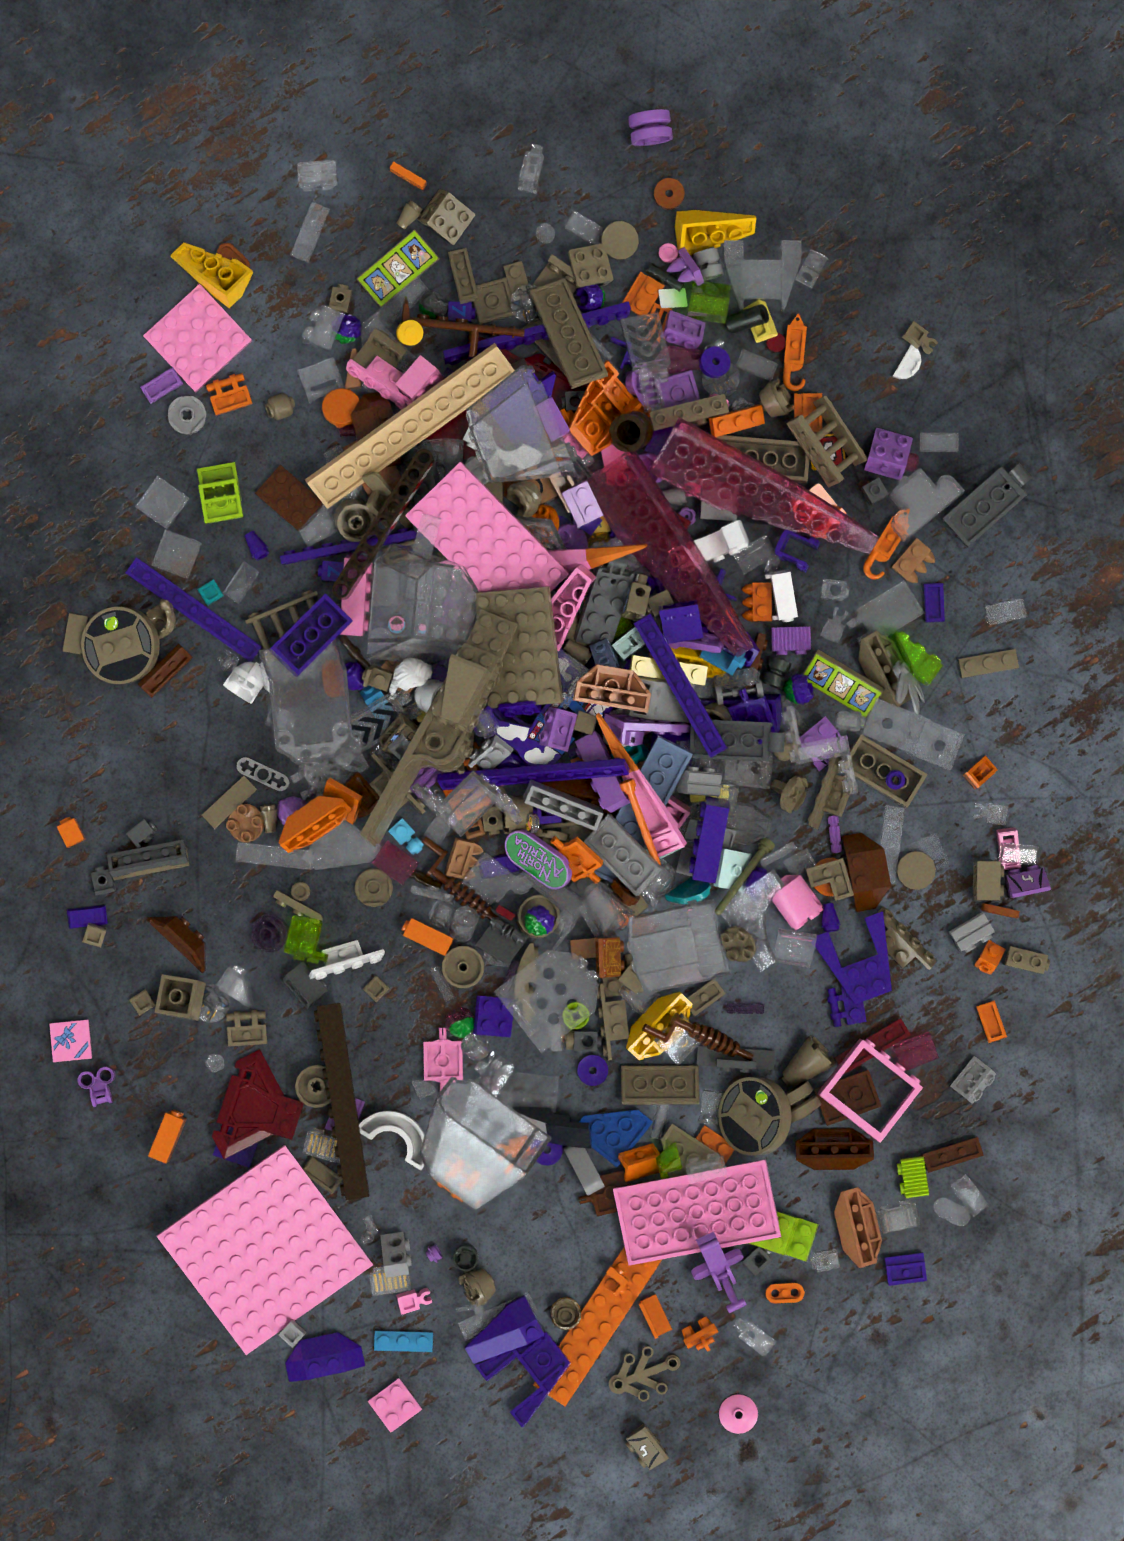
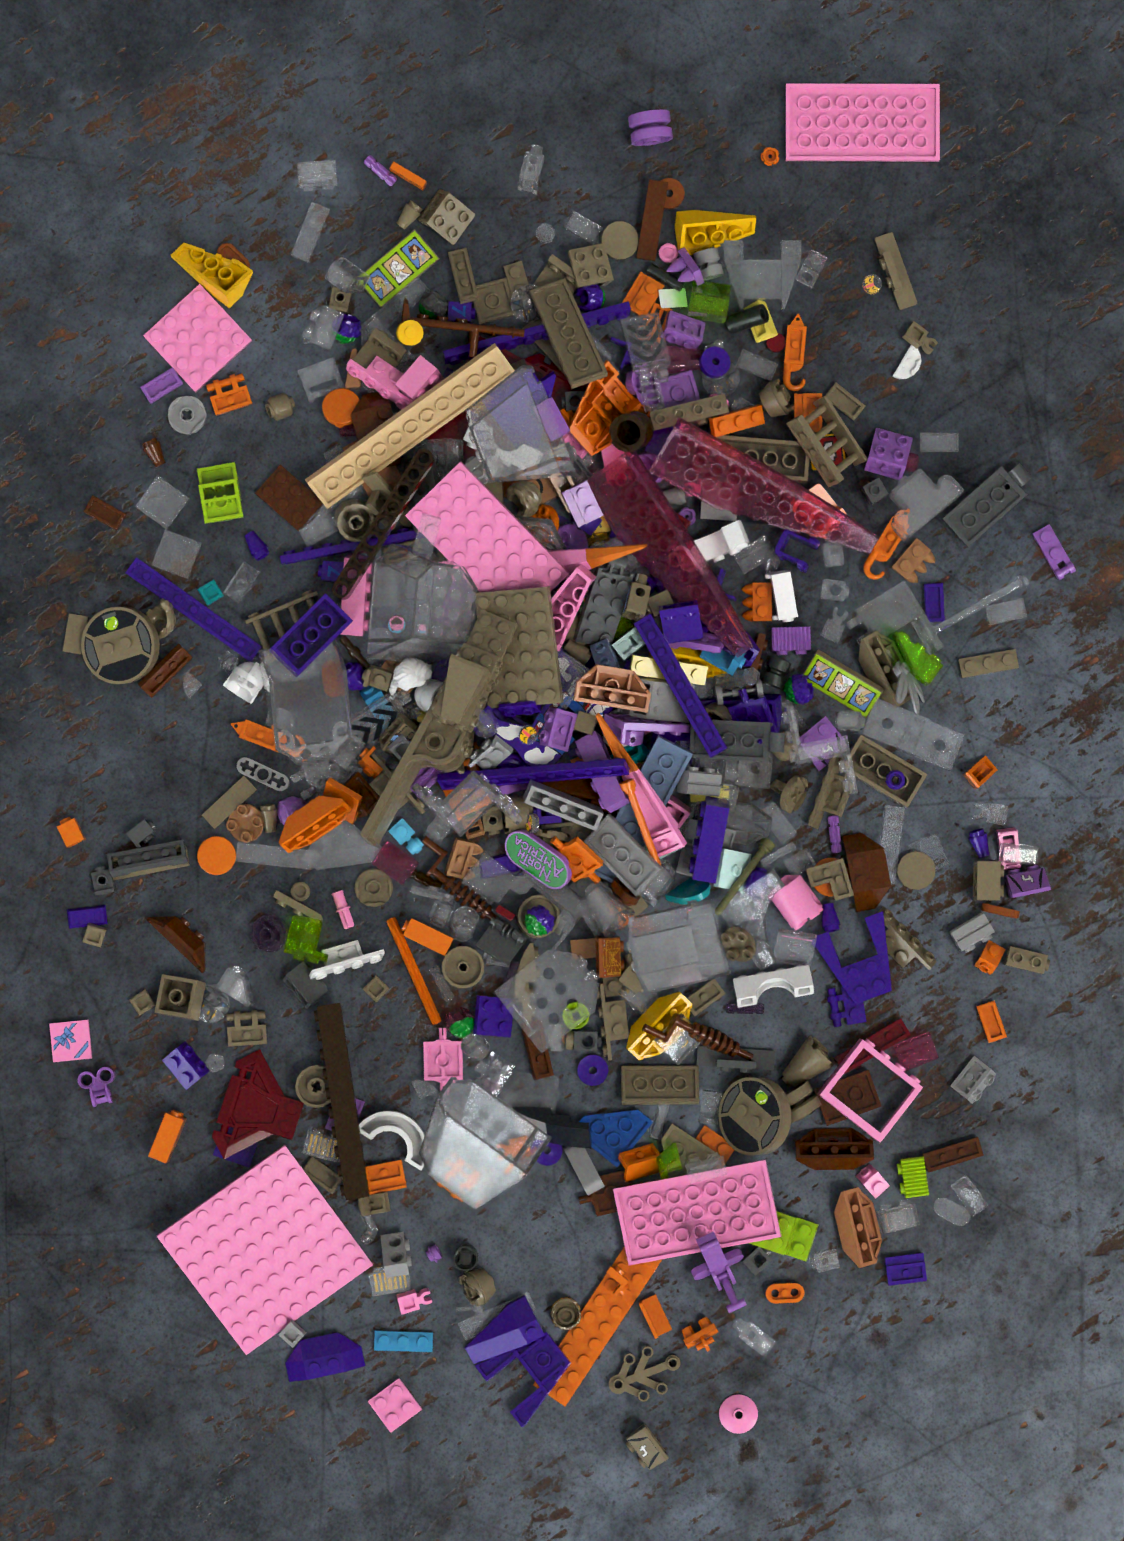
none -> reddish brown tile [83,495,127,531]
none -> reddish brown cone [142,437,166,467]
none -> dark purple bracket [162,1042,209,1090]
none -> clear tile [183,672,203,699]
none -> orange tile [197,836,237,875]
none -> orange plate [231,720,305,757]
none -> clear torso [325,256,370,293]
none -> bright pink axle [331,890,354,929]
none -> orange bracket [358,746,384,778]
none -> dark tan bracket [358,1192,391,1217]
none -> medium lavender axle [364,155,397,186]
none -> orange plate [365,1159,407,1195]
none -> orange axle [386,917,441,1025]
none -> medium lavender beam [497,783,529,797]
none -> tile [518,725,538,745]
none -> reddish brown plate [521,1019,554,1080]
none -> reddish brown slope [636,179,668,262]
none -> white arch [733,965,814,1008]
none -> clear tile [759,802,797,844]
none -> orange plate [761,147,779,166]
none -> bright pink plate [786,84,940,162]
none -> clear brick [821,538,845,568]
none -> dark tan tile [826,382,866,421]
none -> bright pink bracket [856,1164,890,1199]
none -> clear tile [862,274,882,294]
none -> dark tan bracket [875,232,917,310]
none -> clear tile [911,575,1029,655]
none -> dark purple cone [968,828,990,858]
none -> medium lavender plate [1032,524,1076,580]

